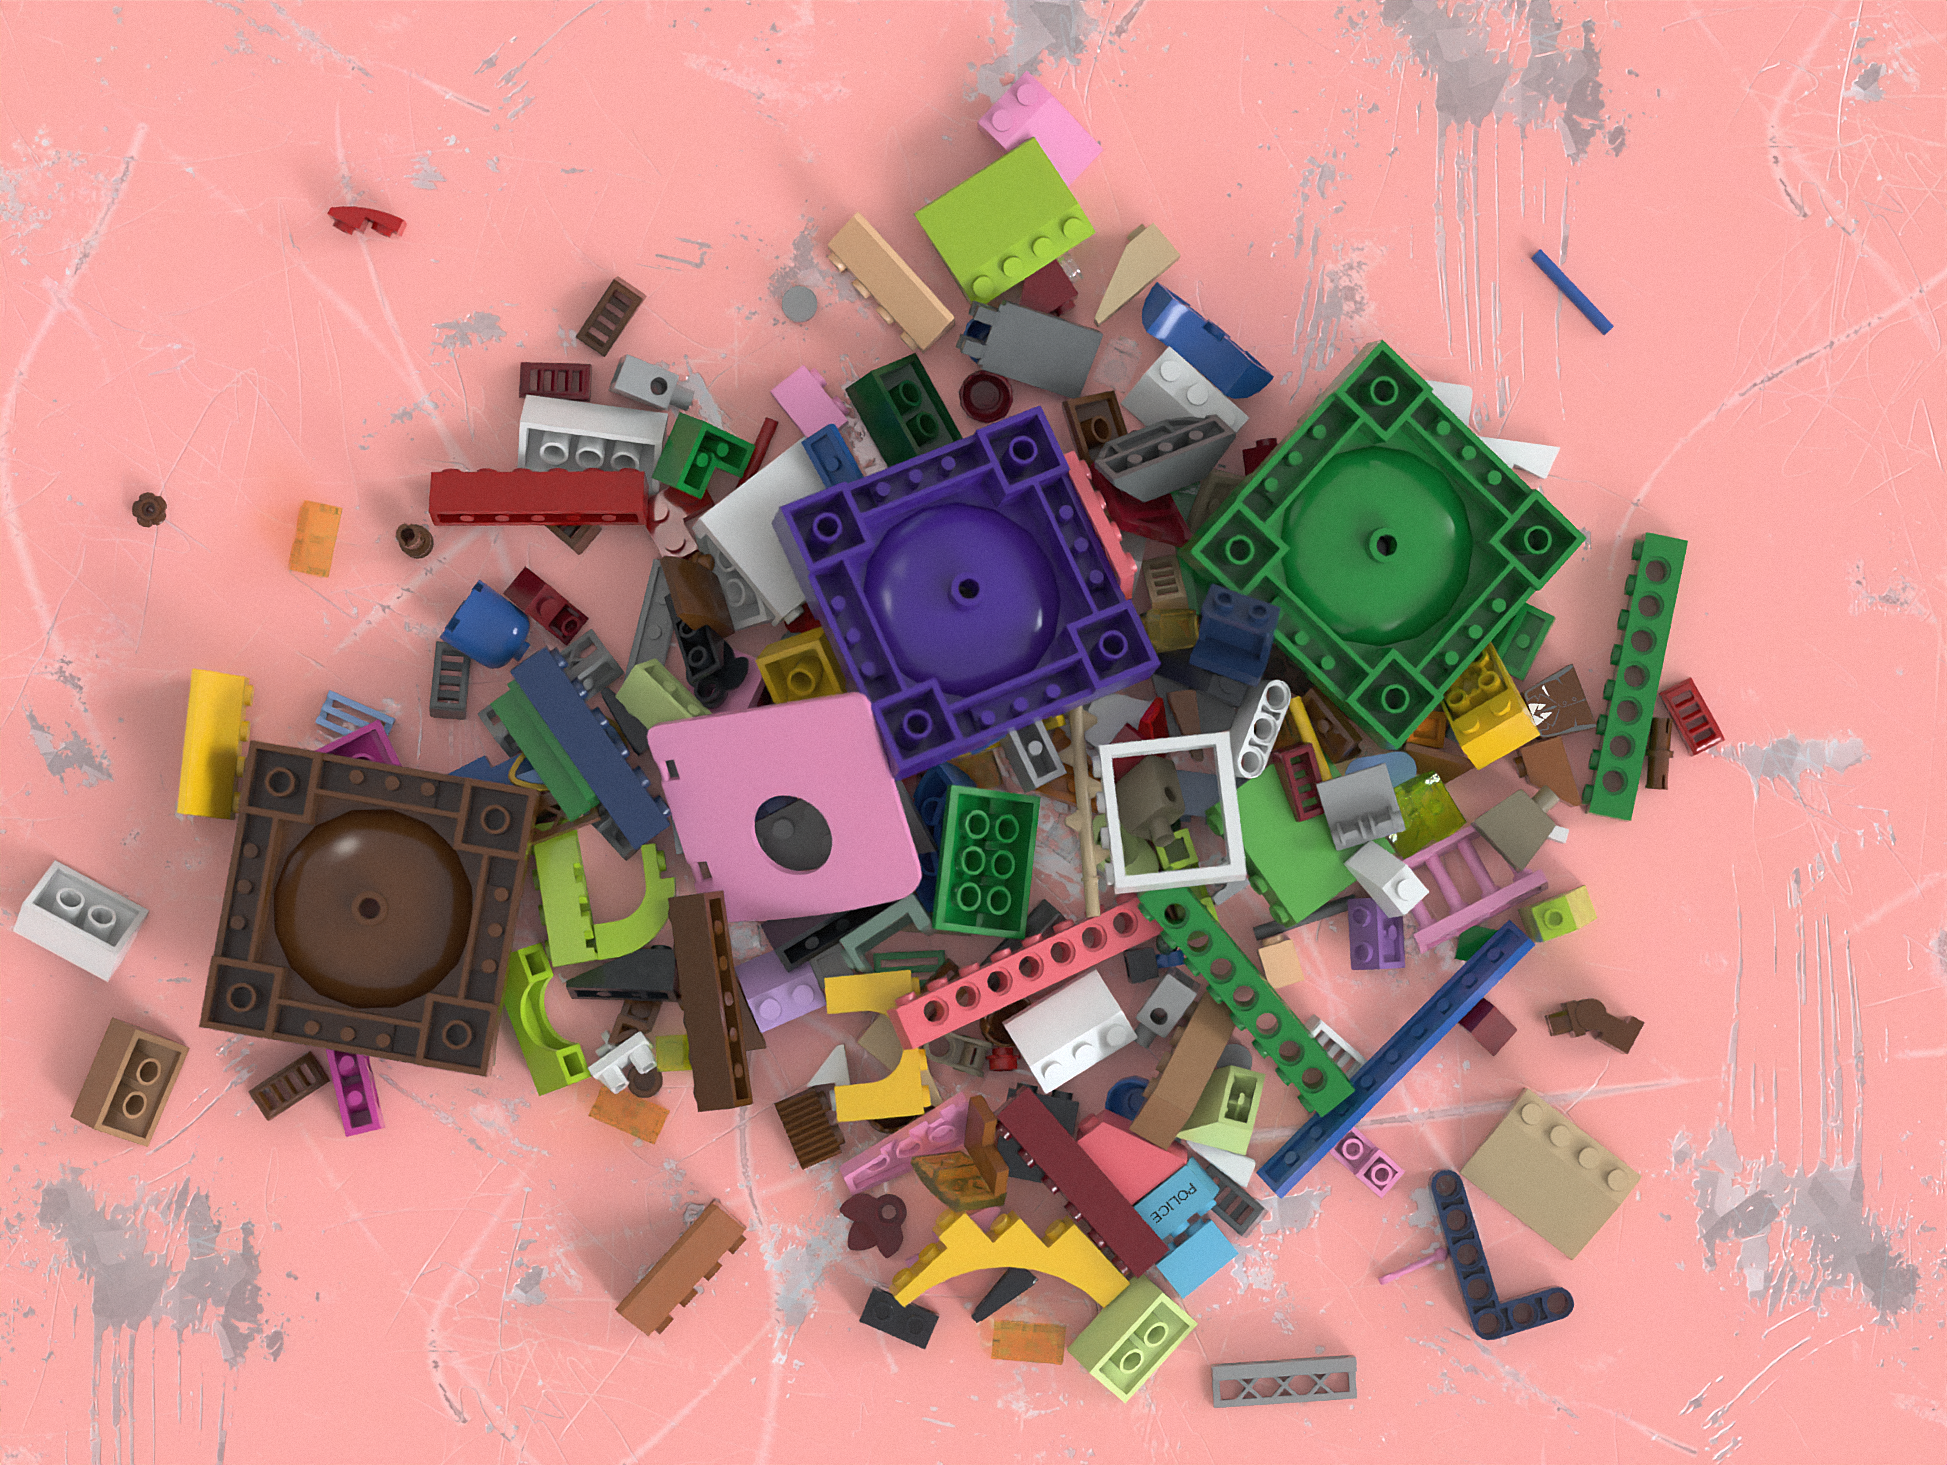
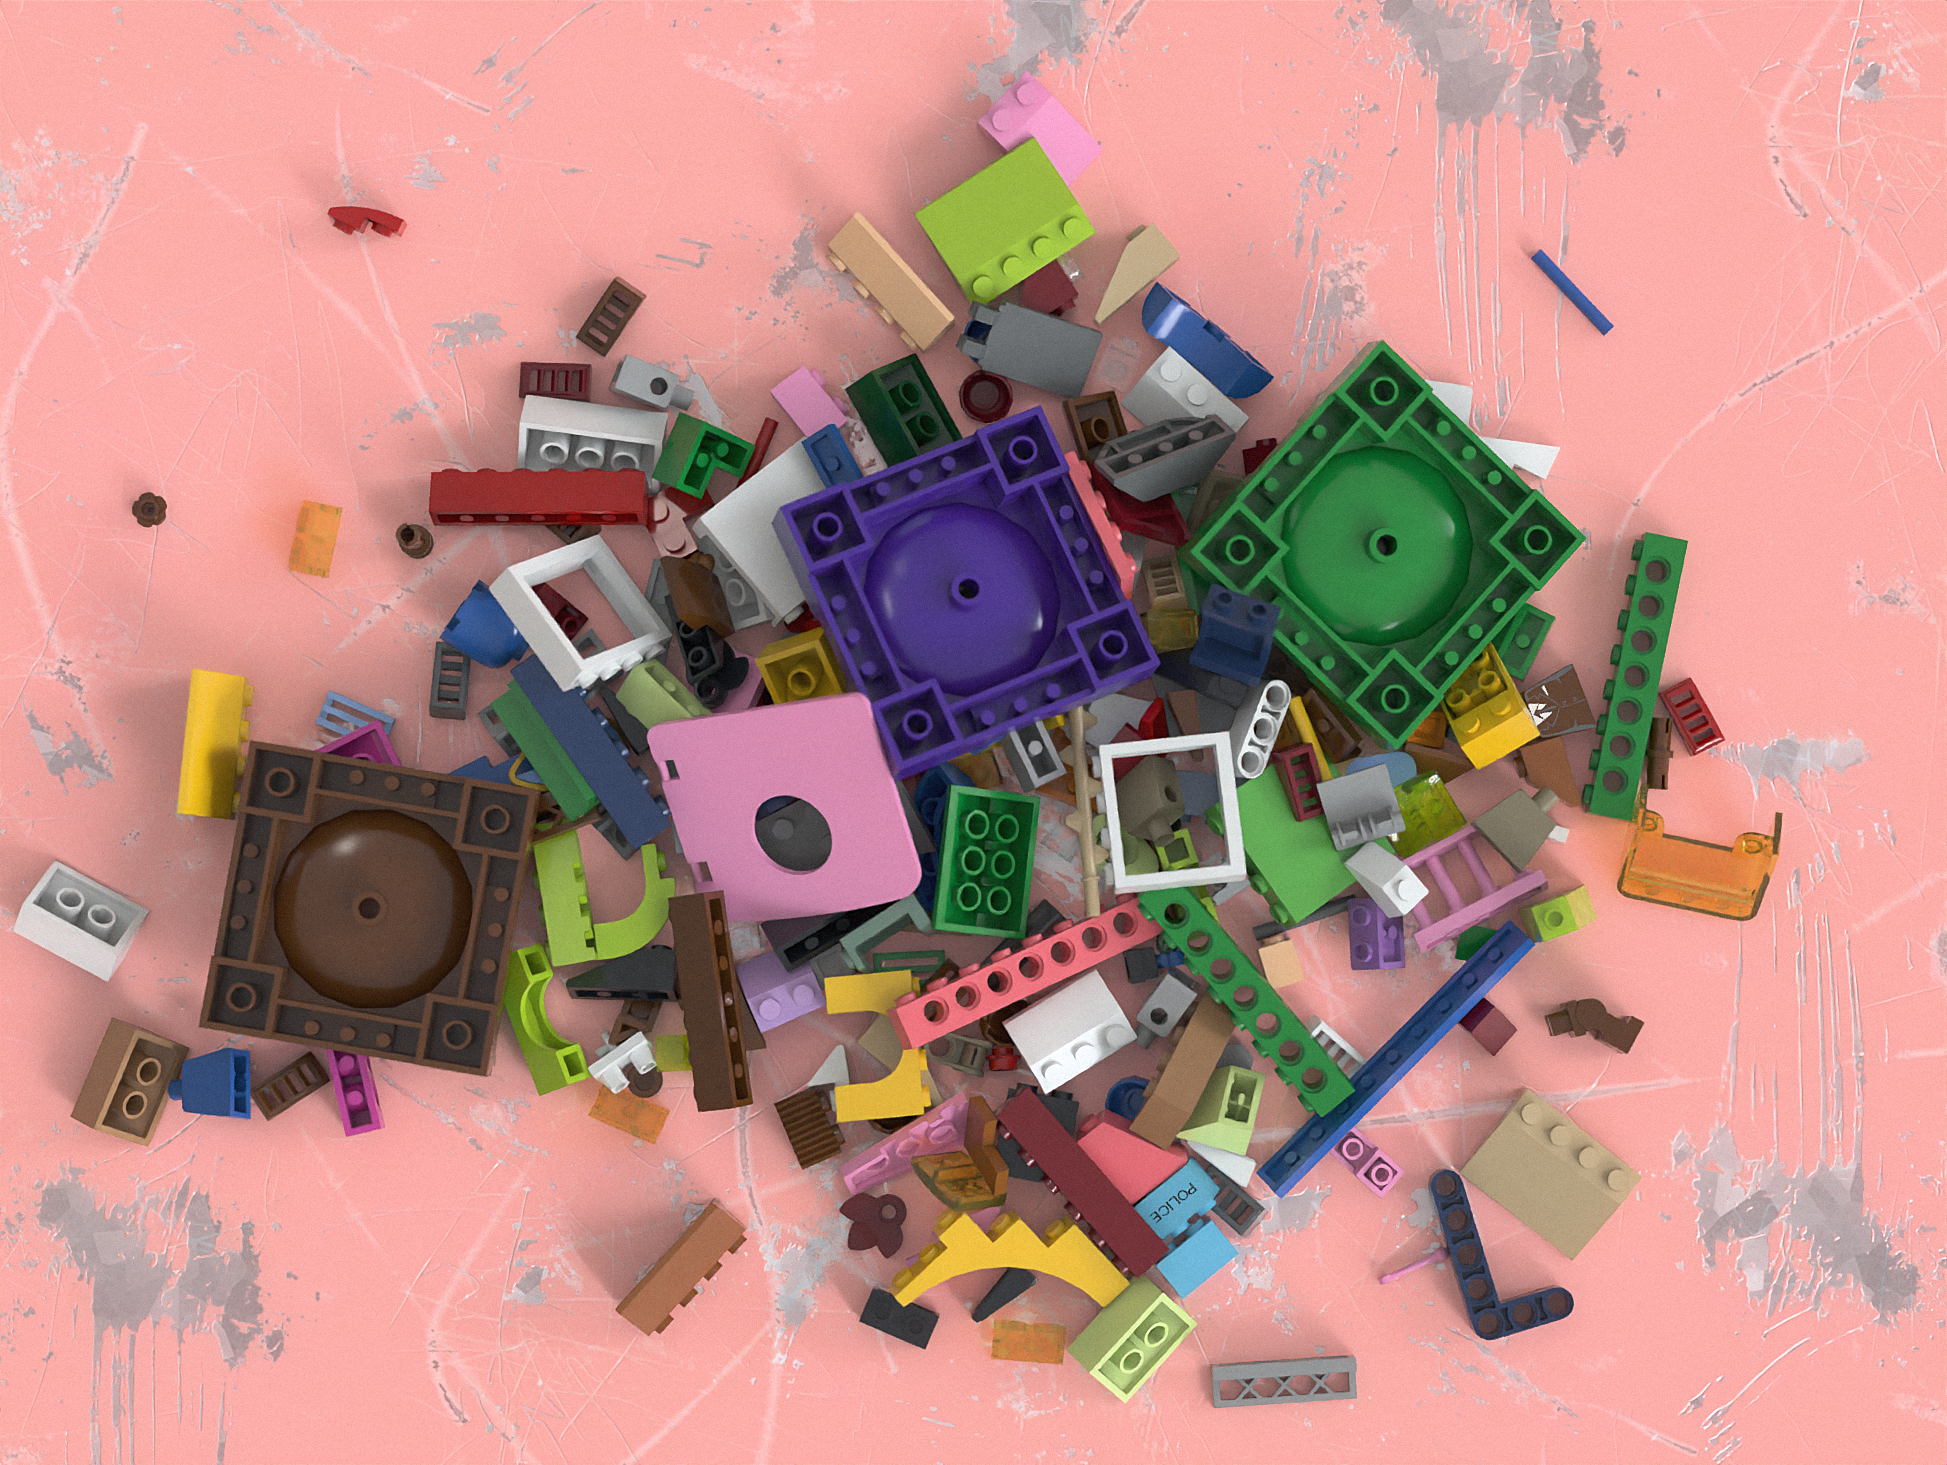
light grey tile [782,286,818,323] -> none
none -> blue torso [168,1048,251,1120]
none -> white window [488,534,673,692]
none -> clear yellow windscreen [1617,783,1783,921]

